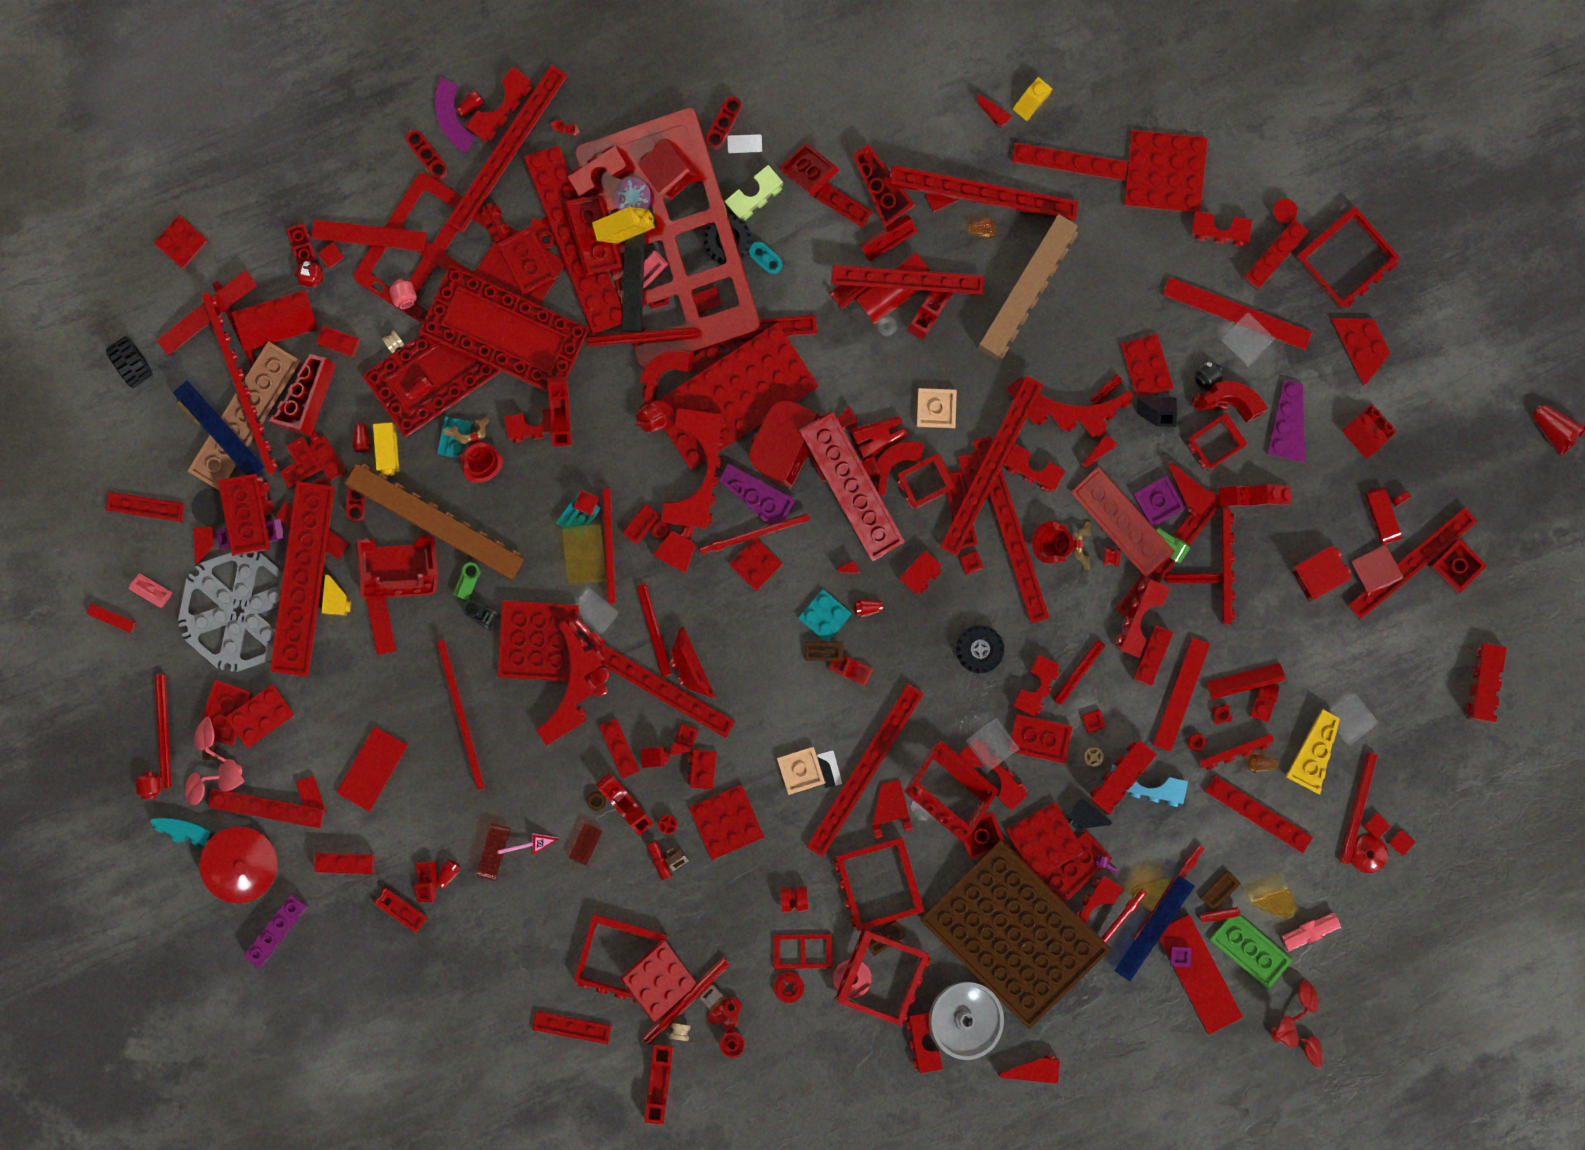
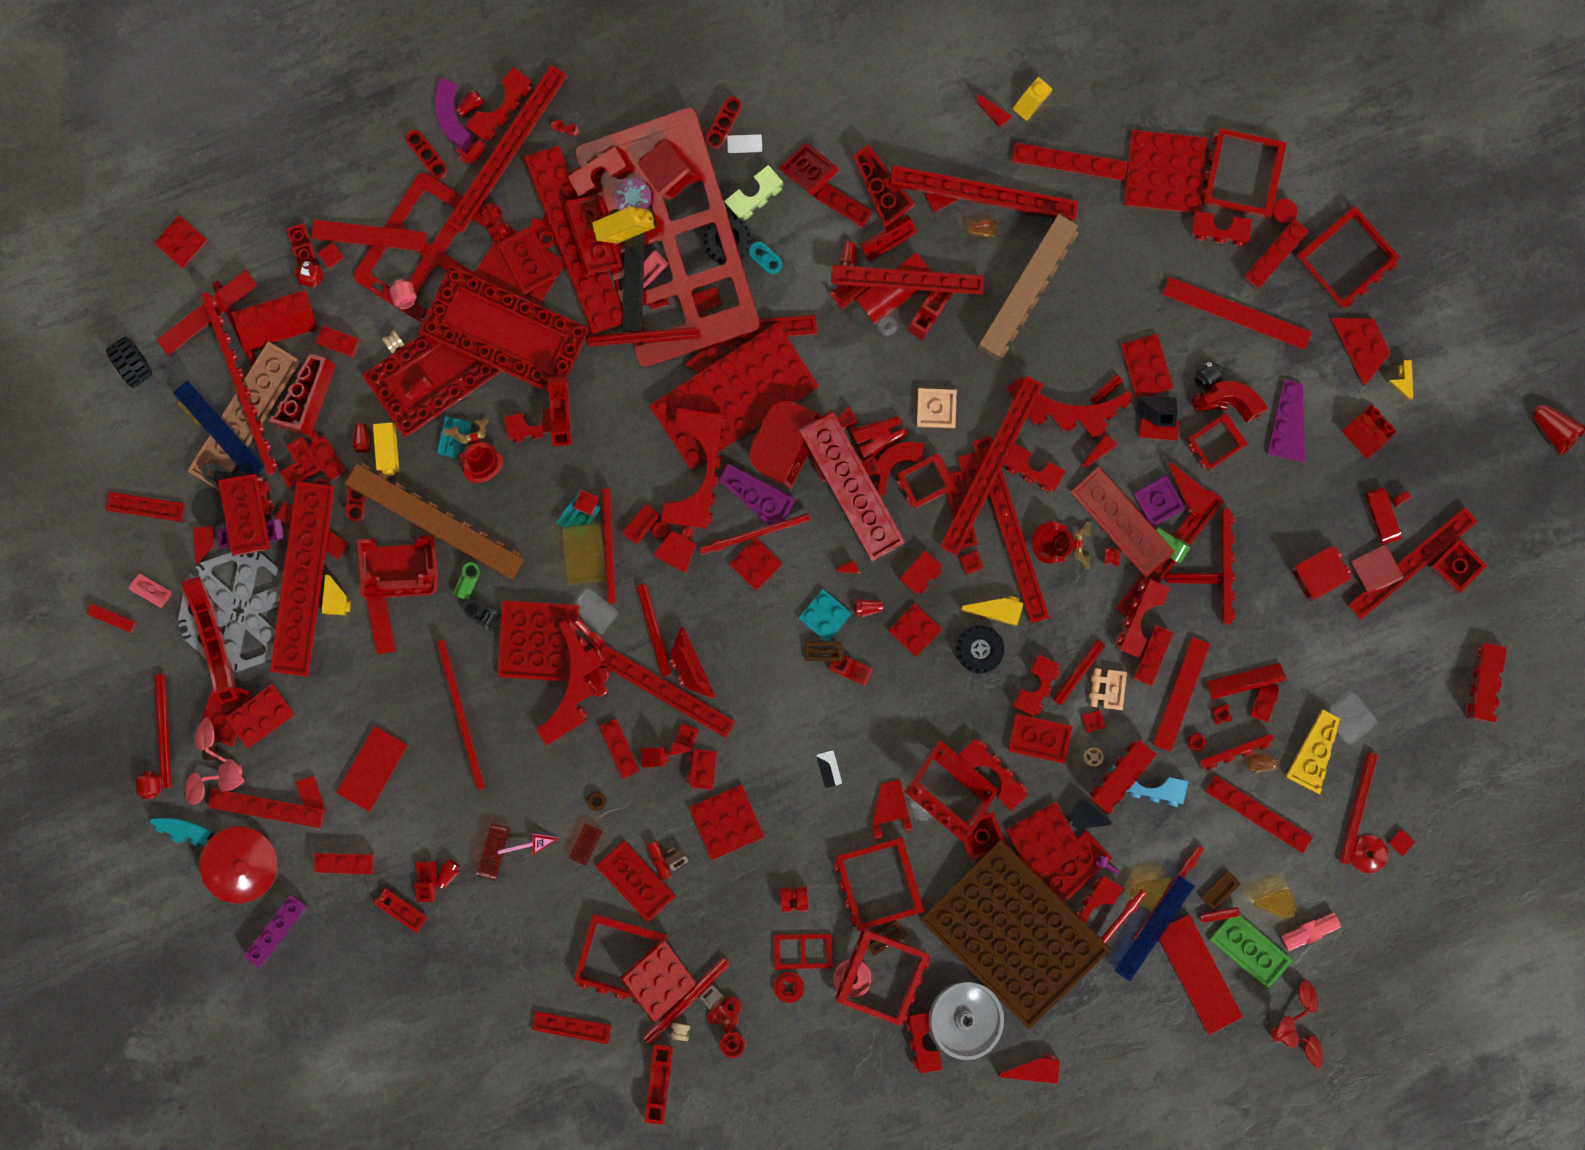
red arch [595,772,654,836] -> none
red piece [634,401,676,433] -> none
red arch [640,350,694,403] -> none
red wheel [658,815,678,834] -> none
light nougat plate [777,747,825,795] -> none
red plate [806,684,924,858] -> none
clear tile [966,718,1019,772] -> none
magenta plate [1170,947,1191,967] -> none
red arch [1219,484,1292,508] -> none
clear tile [1221,312,1275,366] -> none
red tile [1362,813,1391,840] -> none
none -> red arch [181,576,238,704]
none -> pearl dark grey plate [202,463,236,488]
none -> red bracket [456,140,486,165]
none -> red tile [596,840,676,923]
none -> red cone [838,241,857,266]
none -> red plate [888,603,942,657]
none -> yellow slope [961,596,1024,626]
none -> light nougat plate [1089,668,1127,710]
none -> red tile [1139,418,1179,441]
none -> red window [1200,128,1287,219]
none -> yellow slope [1387,360,1413,400]

